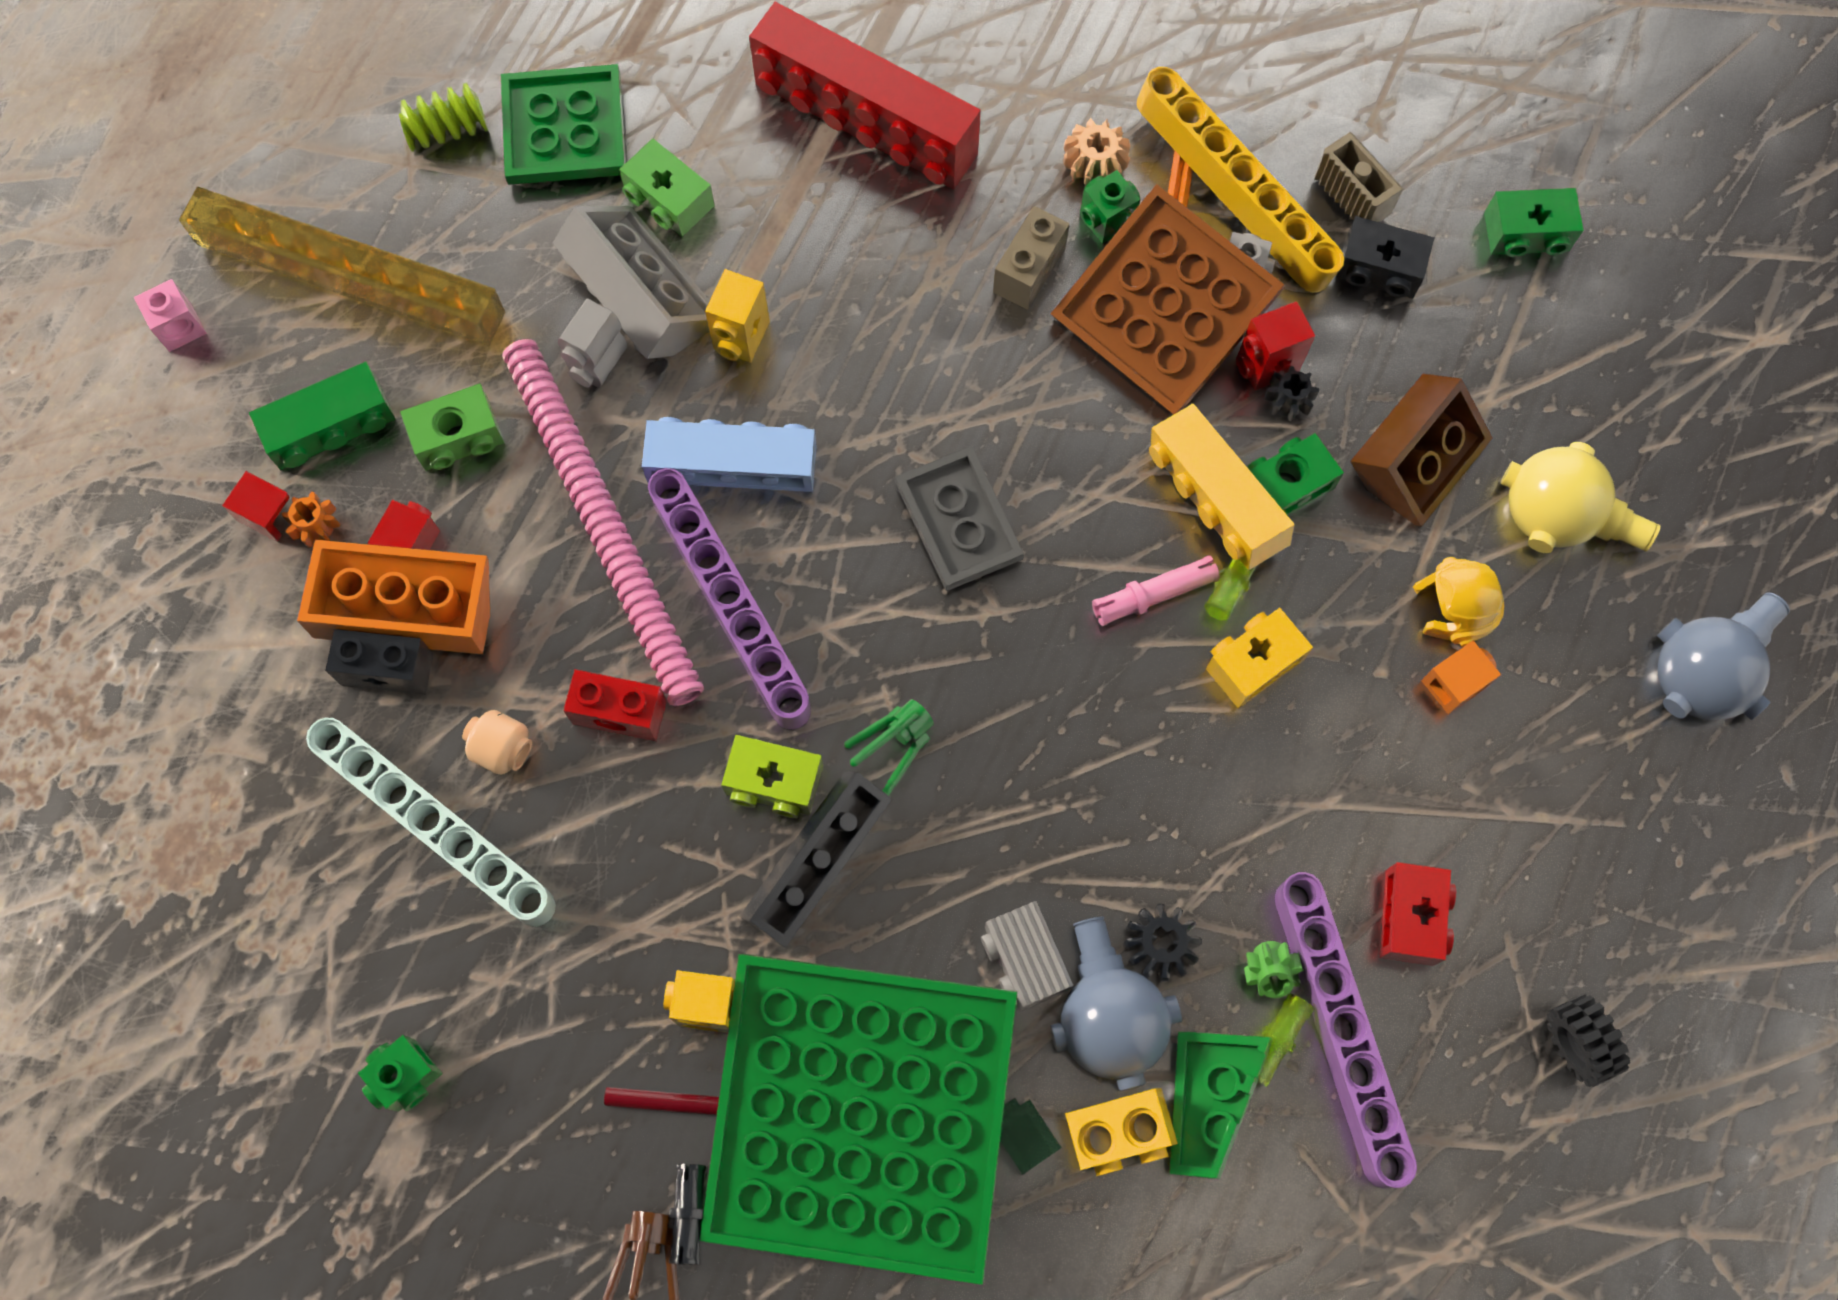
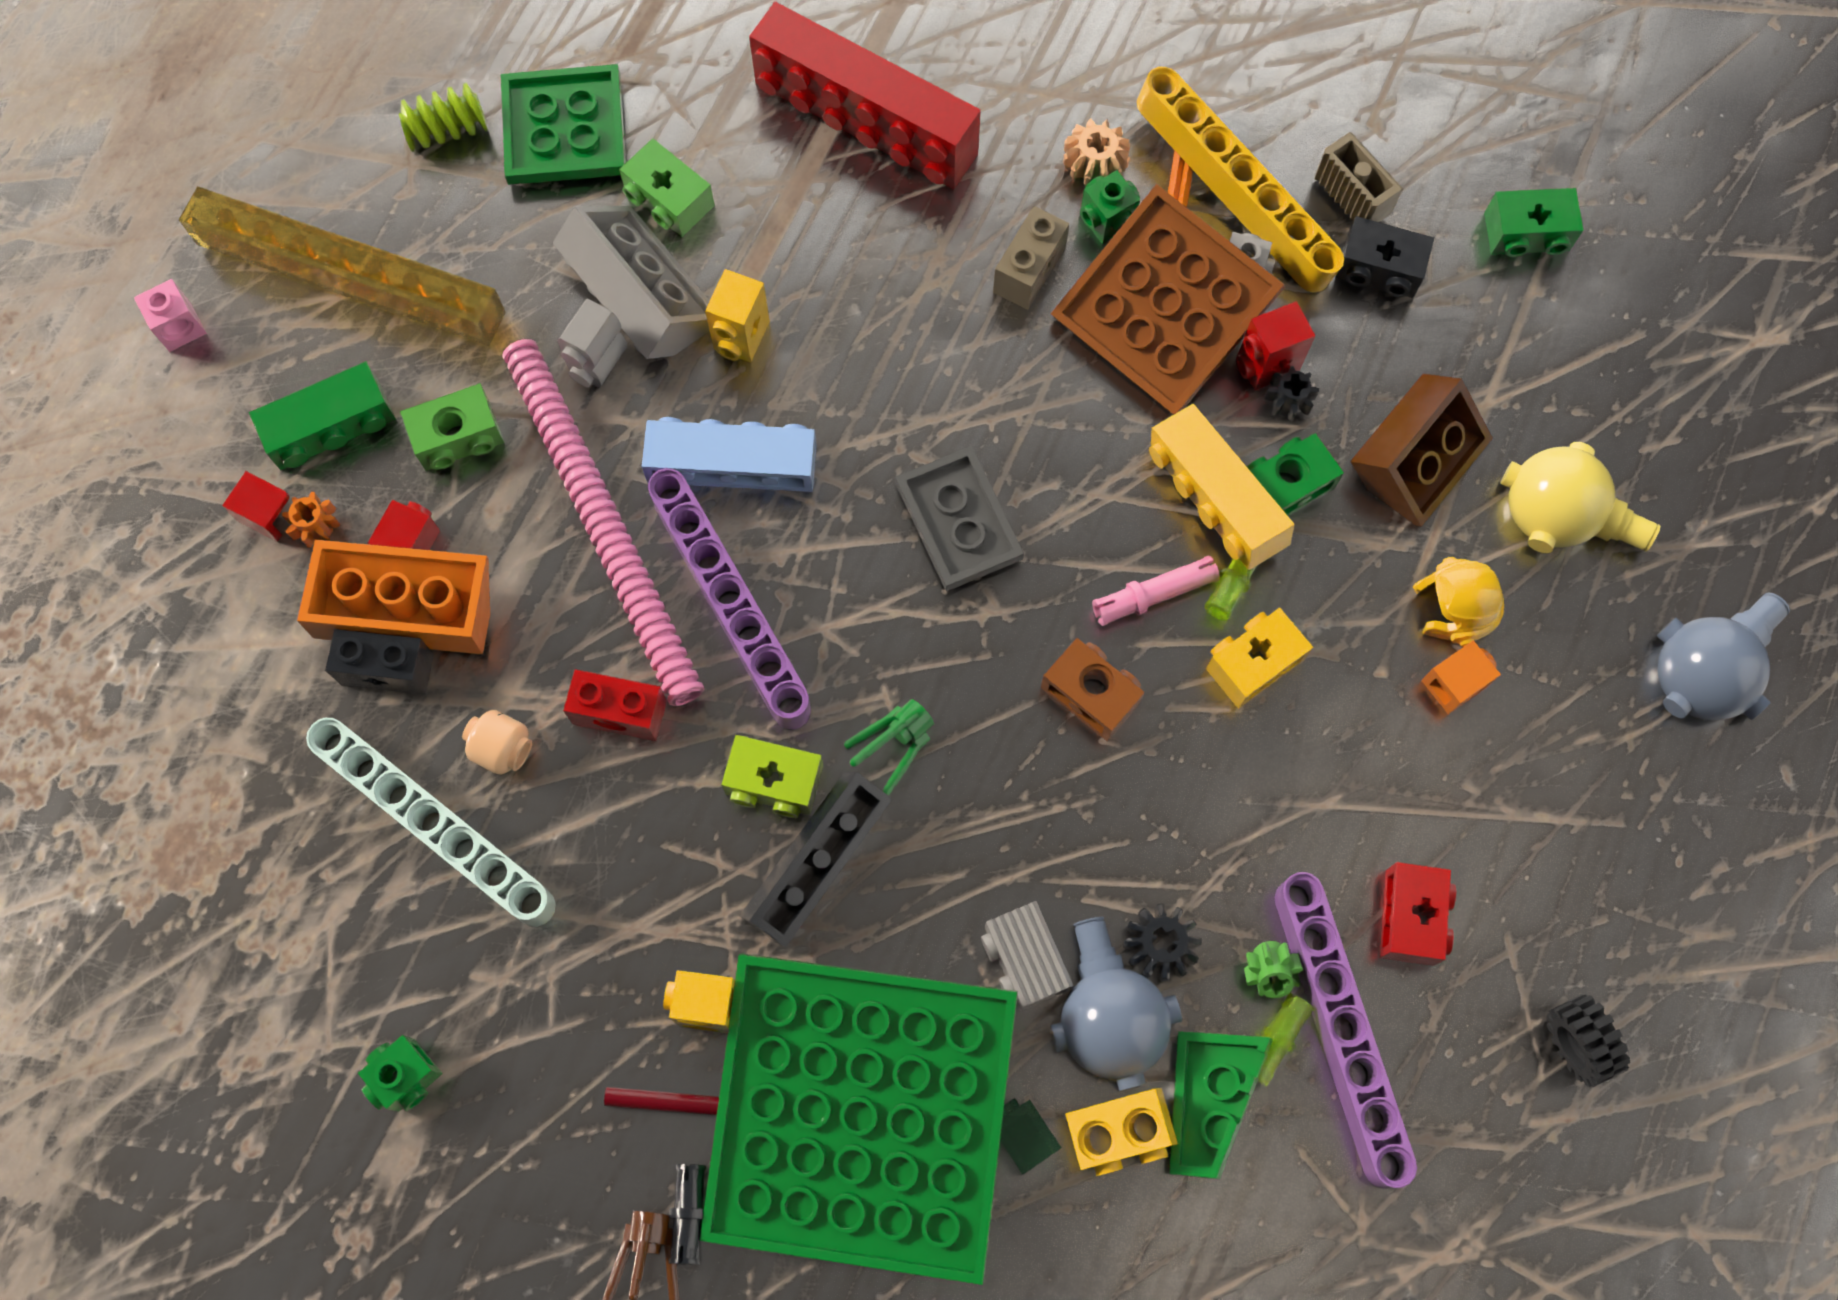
none -> dark orange brick [1041,638,1145,742]

